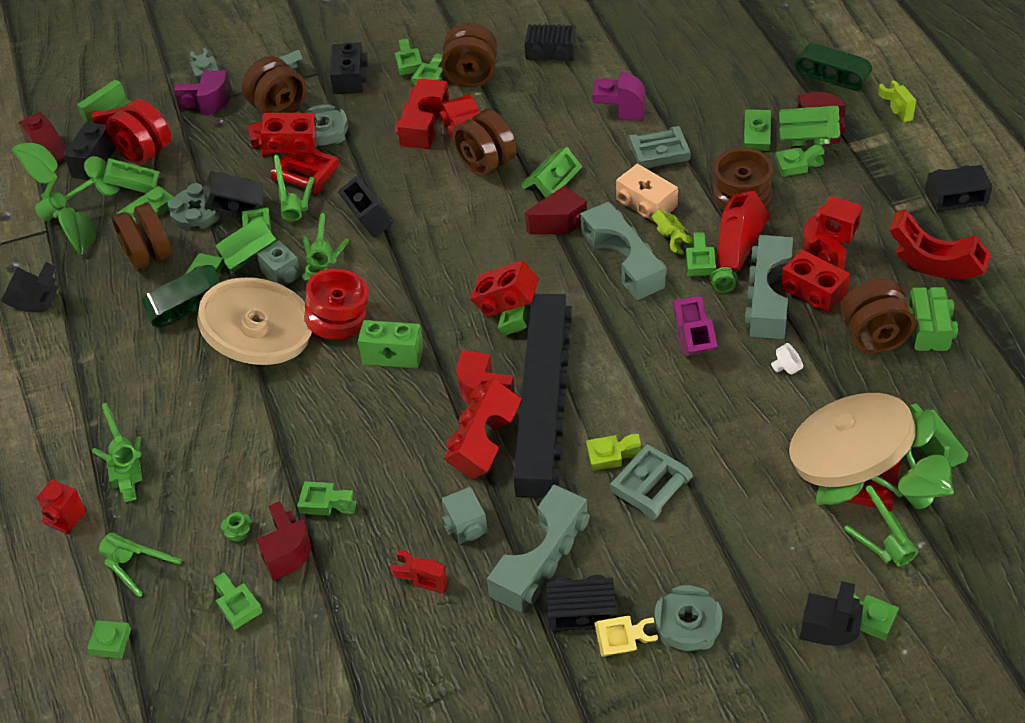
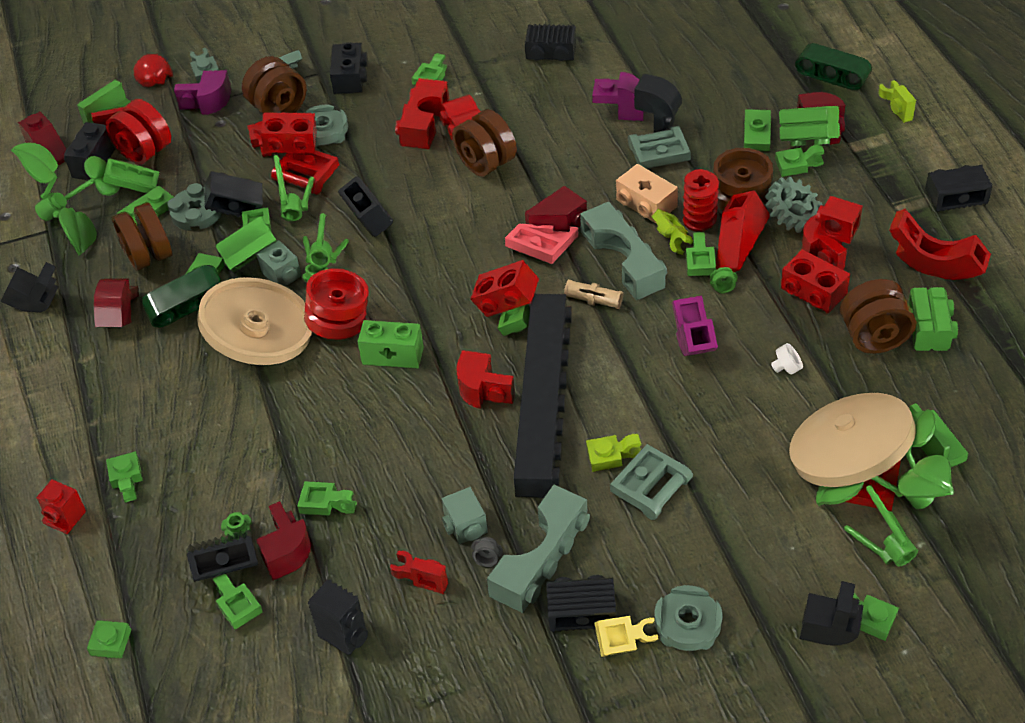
bright green plant [92,403,141,467] -> none
bright green plant [99,533,182,597] -> none
bright green plate [394,38,422,76] -> none
reddish brown wheel [441,23,497,87] -> none
red arch [443,378,522,480] -> none
bright green panel [521,146,583,198] -> none
sand green arch [745,235,793,339] -> none
none -> dark red brick [94,278,139,327]
none -> red hair [134,54,173,87]
none -> black brick [187,529,258,582]
none -> black brick [308,579,368,655]
none -> dark grey plate [471,537,503,567]
none -> coral wing [505,224,579,264]
none -> tan pin [564,279,623,309]
none -> black brick [634,74,682,133]
none -> red piece [683,169,719,231]
none -> sand green gear [765,177,822,233]

